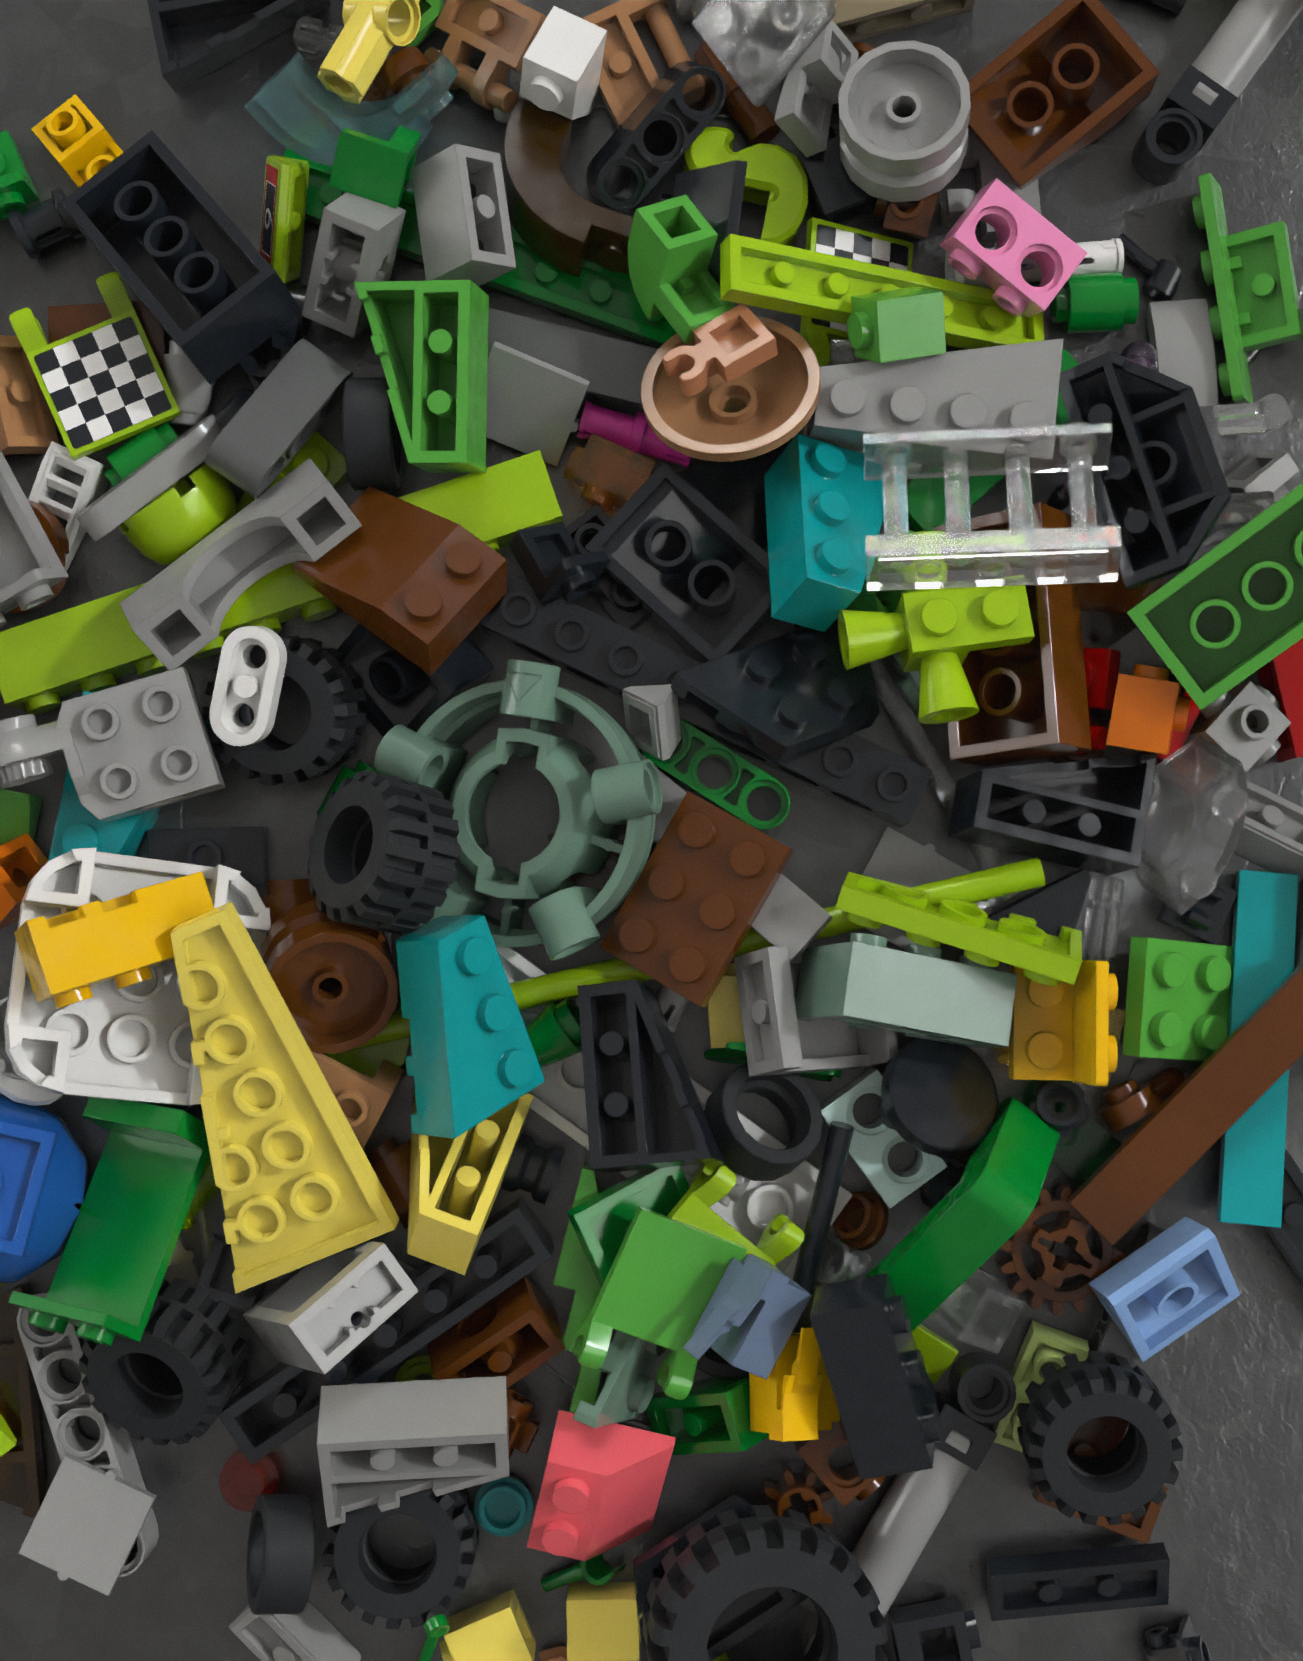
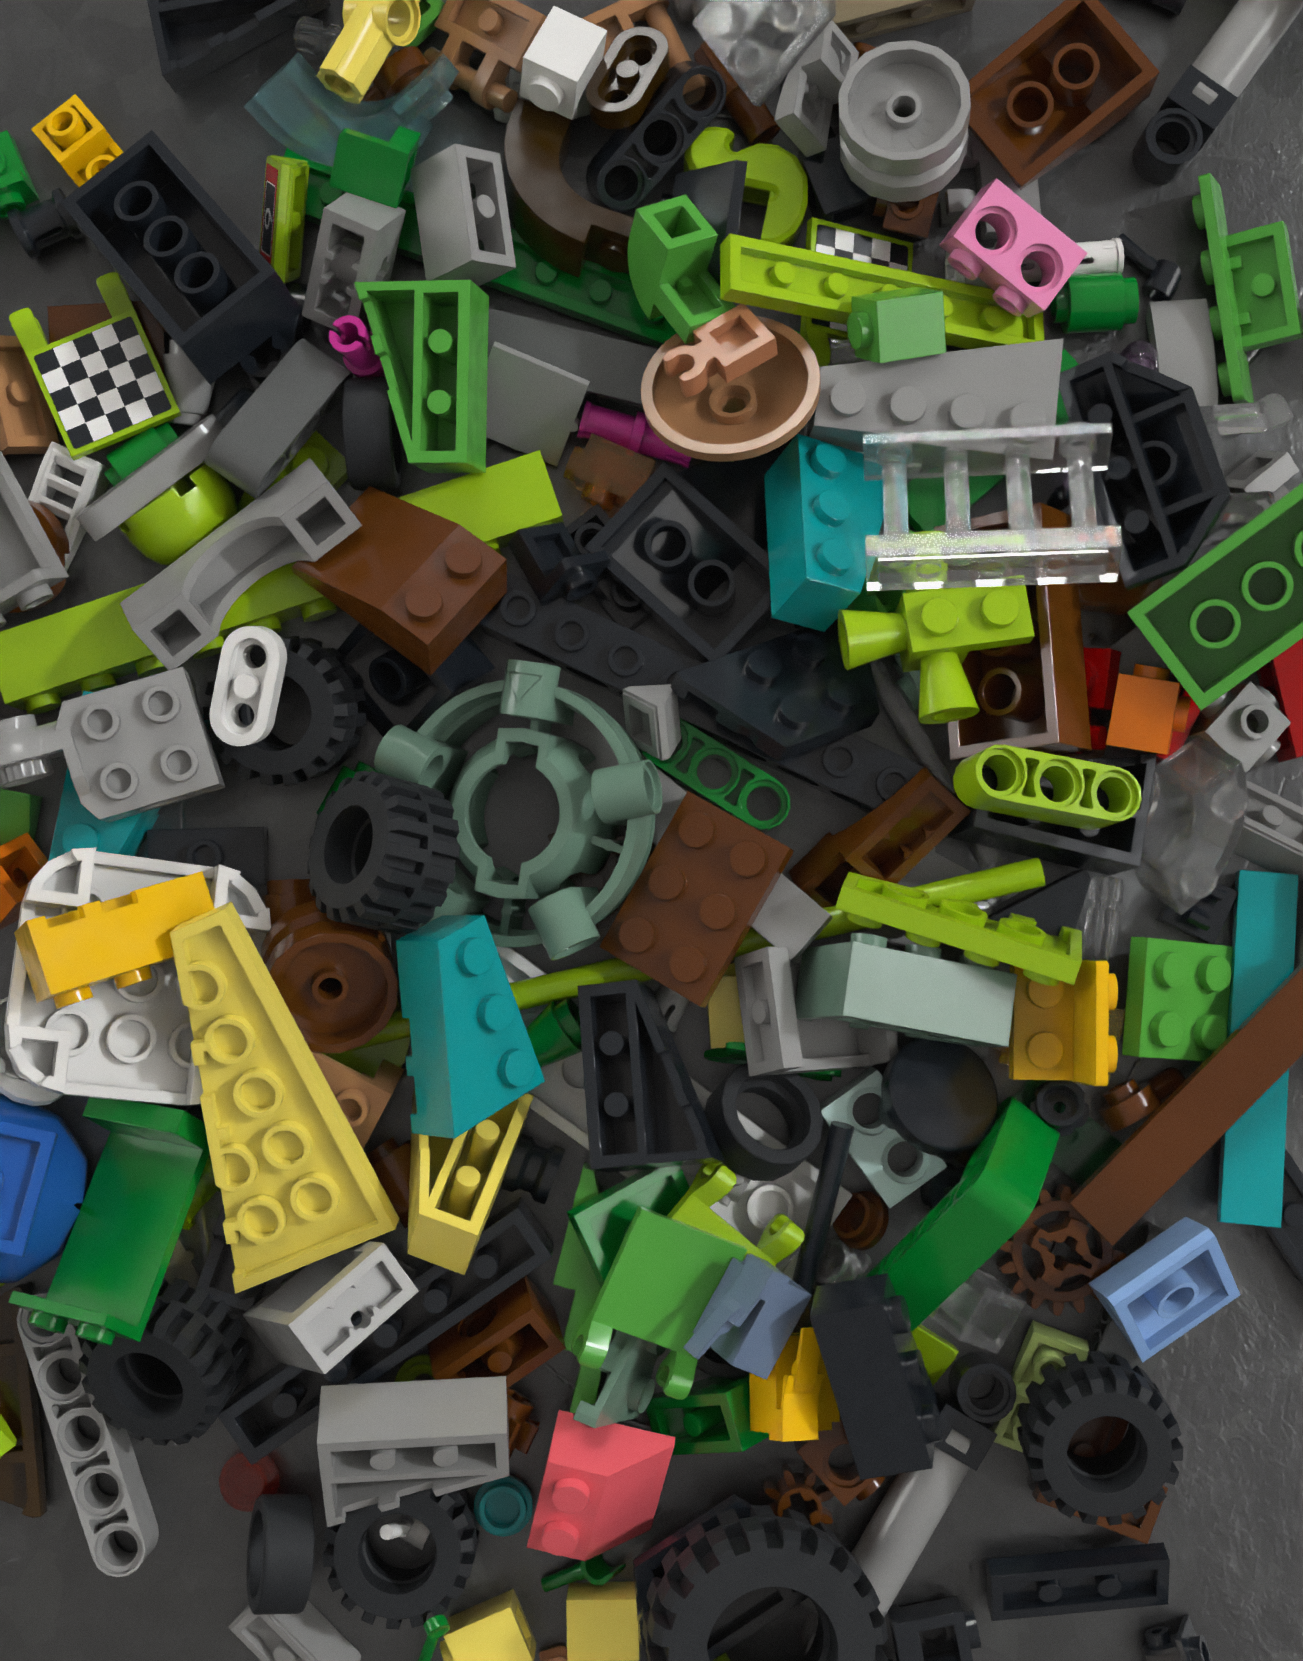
light grey piece [19,1453,157,1596] -> none
none -> dark pink pin [329,315,385,378]
none -> white hand [380,1515,430,1550]
none -> dark brown plate [586,27,670,129]
none -> reddish brown slope [789,766,971,908]
none -> lime beam [953,745,1142,830]

